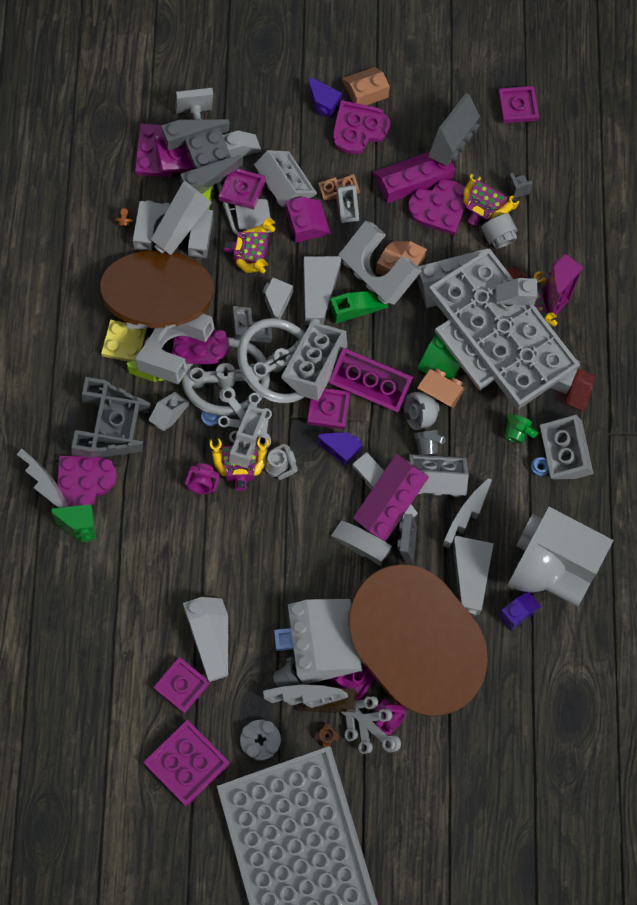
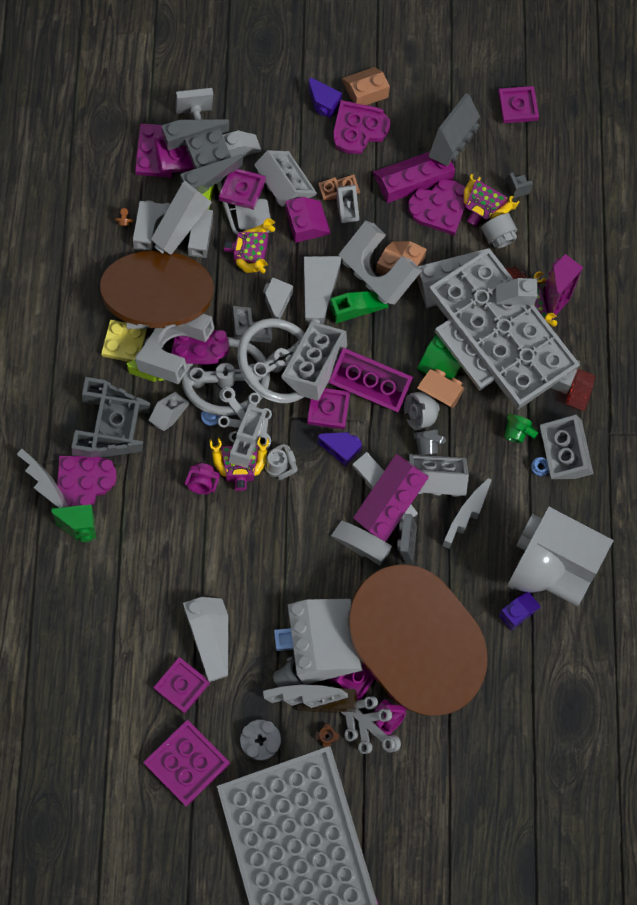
light grey slope [453,536,493,617] -> none

